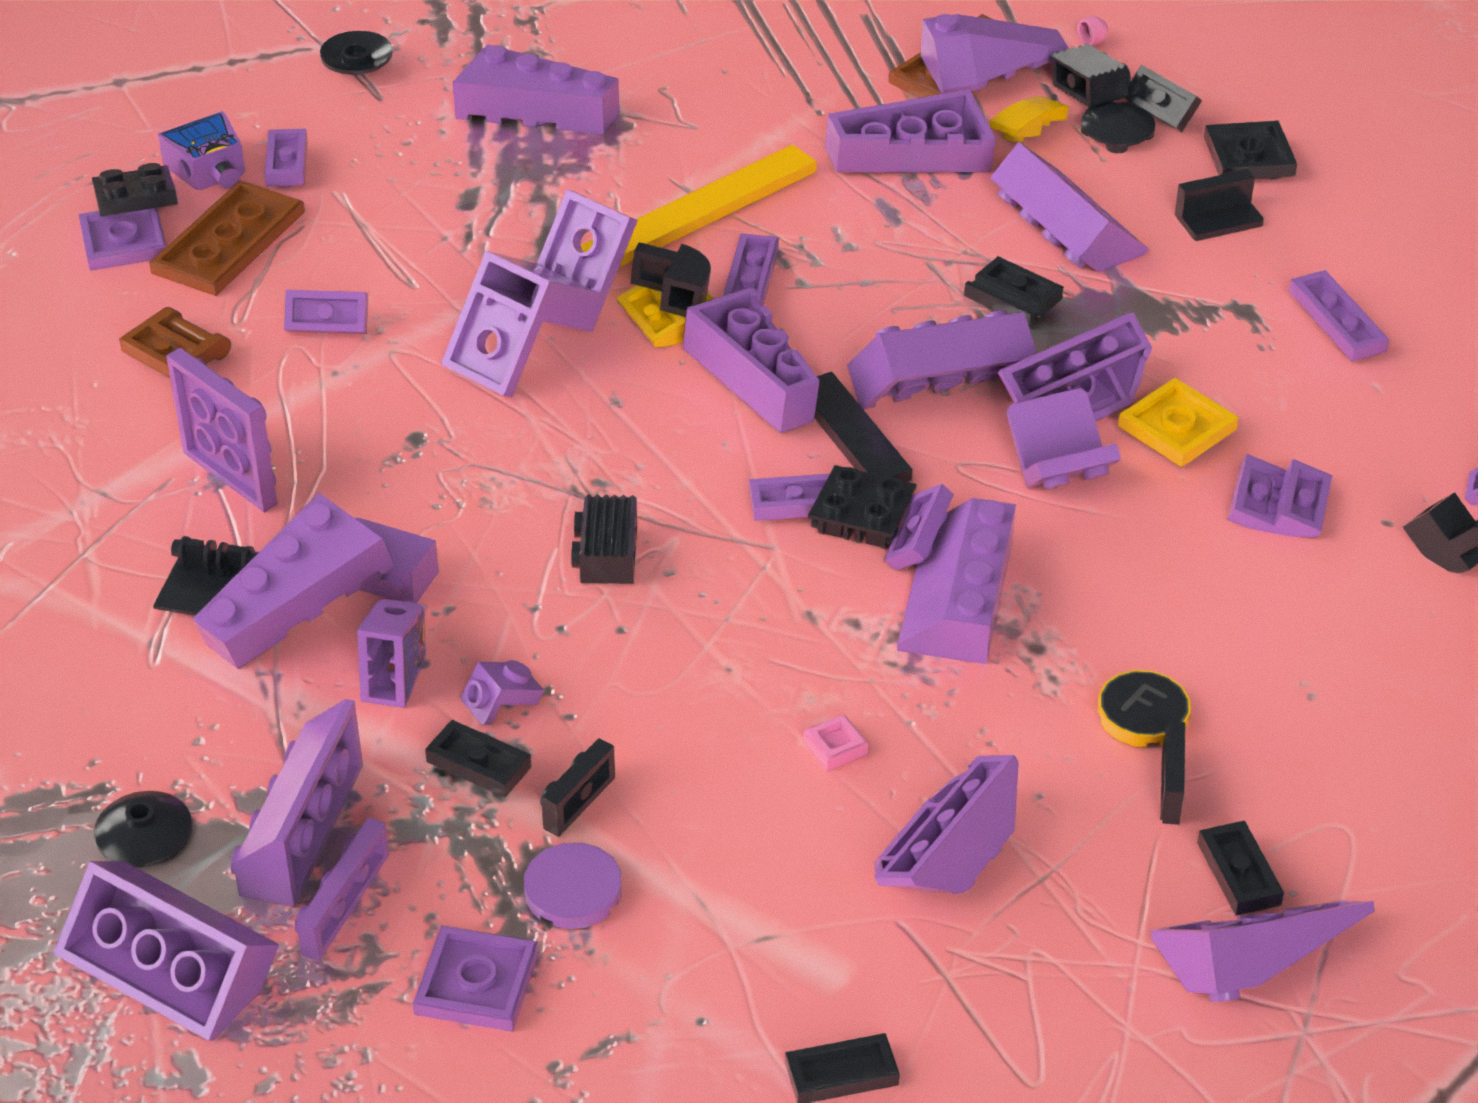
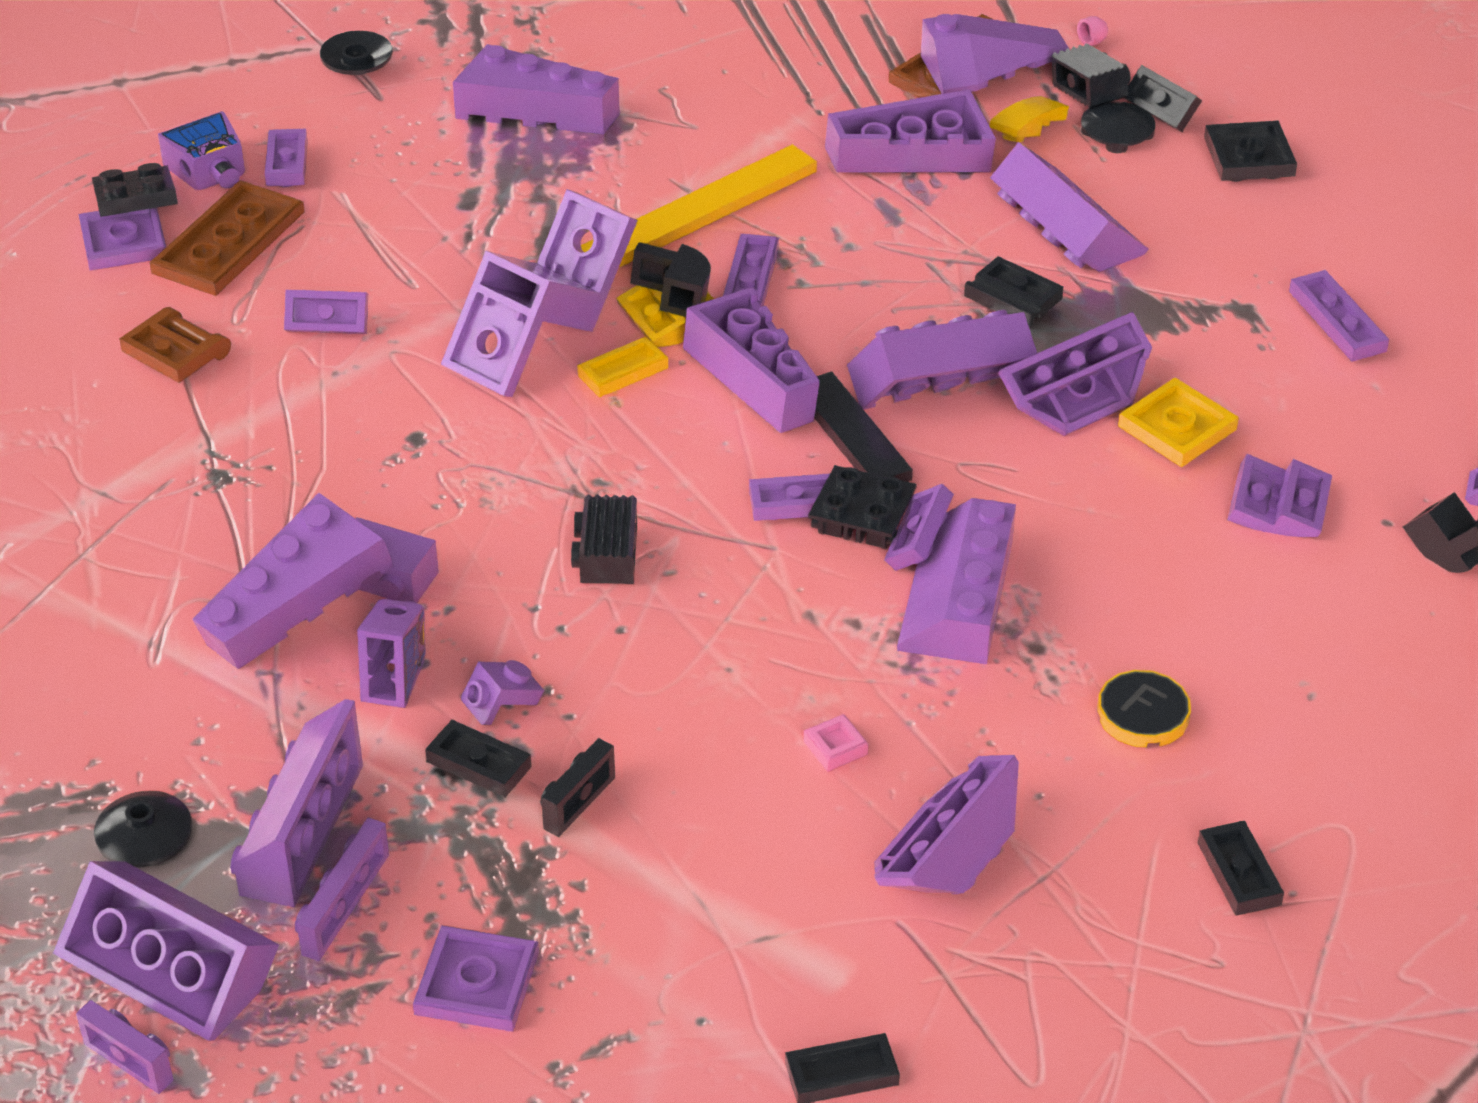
black hinge [153,536,259,616] -> none
medium lavender plate [166,348,277,512] -> none
medium lavender tile [524,843,622,929] -> none
medium lavender bracket [1006,388,1121,490] -> none
medium lavender wedge [1151,900,1375,1002] -> none
black tile [1160,721,1185,825] -> none
black panel [1175,169,1264,241] -> none
none -> medium lavender plate [76,1000,174,1094]
none -> yellow tile [577,336,668,398]

